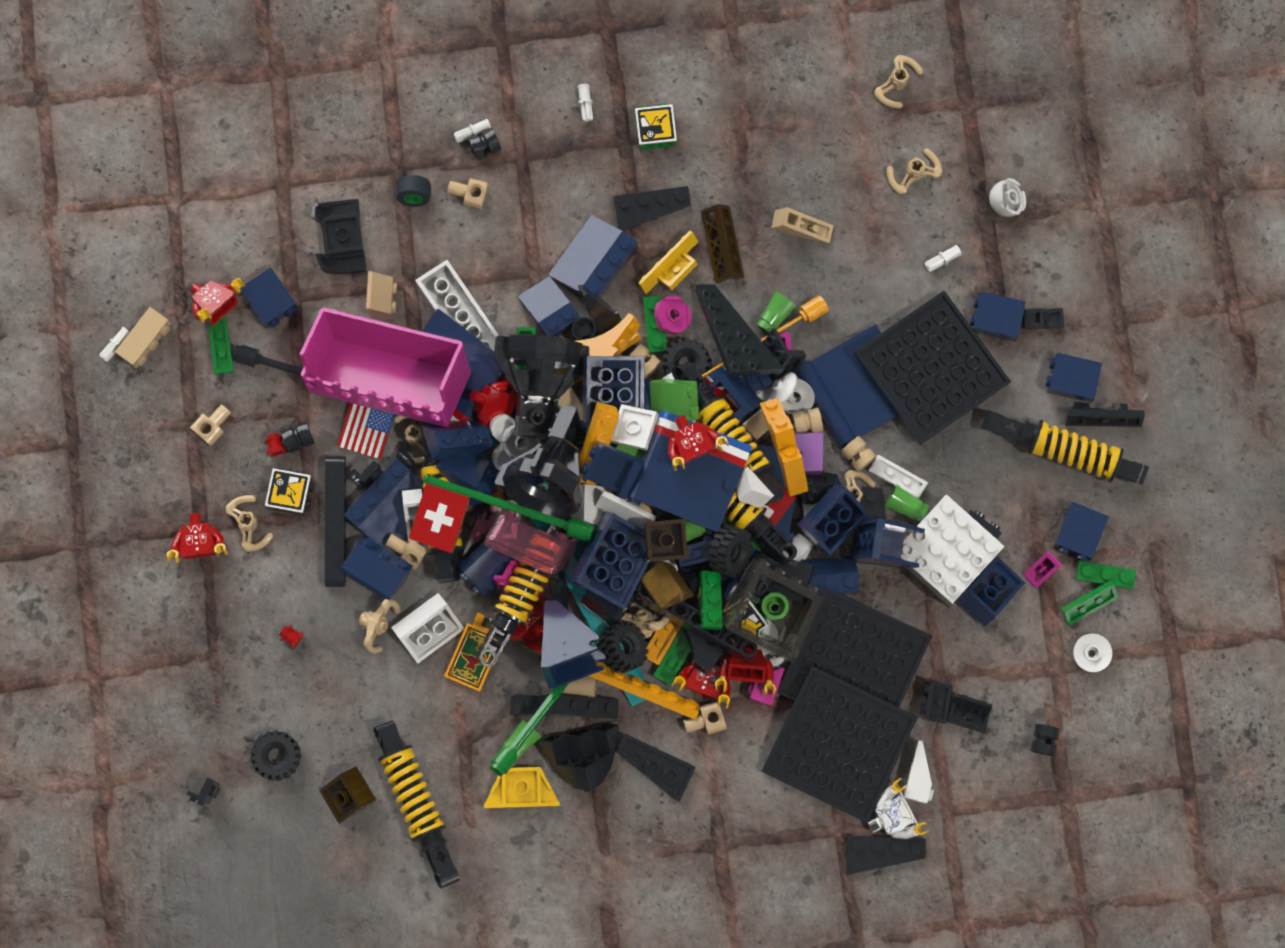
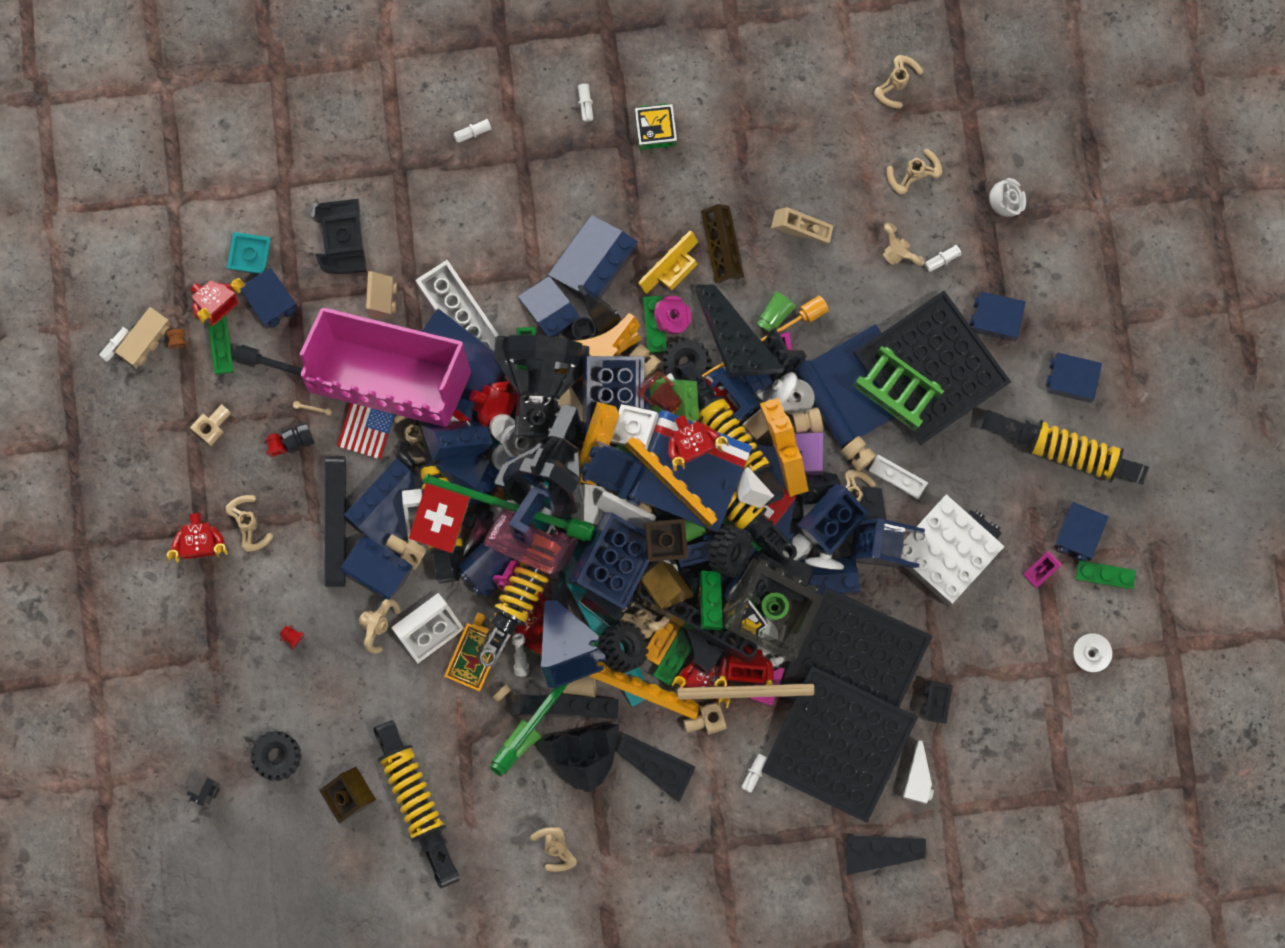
piece [265,468,315,516] -> none
black bracket [350,460,382,489] -> none
black wheel [397,175,431,207] -> none
tan piece [447,178,489,209] -> none
black wheel [468,128,502,161] -> none
yellow wing [484,767,560,809] -> none
black wing [614,186,691,232] -> none
white torso [868,778,929,839] -> none
bright green plant [884,484,929,522] -> none
black bracket [947,694,993,733] -> none
dark blue slope [957,556,1025,626] -> none
black slope [1024,308,1064,329] -> none
black wheel [1030,724,1060,756] -> none
green plate [1061,581,1118,626] -> none
black hinge [1065,403,1145,427] -> none
none -> dark orange wheel [166,329,187,349]
none -> teal plate [227,232,272,275]
none -> tan hinge [293,401,332,416]
none -> tan tile [492,684,511,702]
none -> dark blue panel [509,485,554,546]
none -> white piece [512,633,530,677]
none -> tan piece [530,827,577,872]
none -> light orange plate [624,436,717,528]
none -> clear red piece [639,371,683,413]
none -> tan axle [678,684,814,700]
none -> white axle [742,754,767,793]
none -> white dish [805,553,844,569]
none -> bright green fence [853,346,944,431]
none -> tan piece [883,223,925,266]

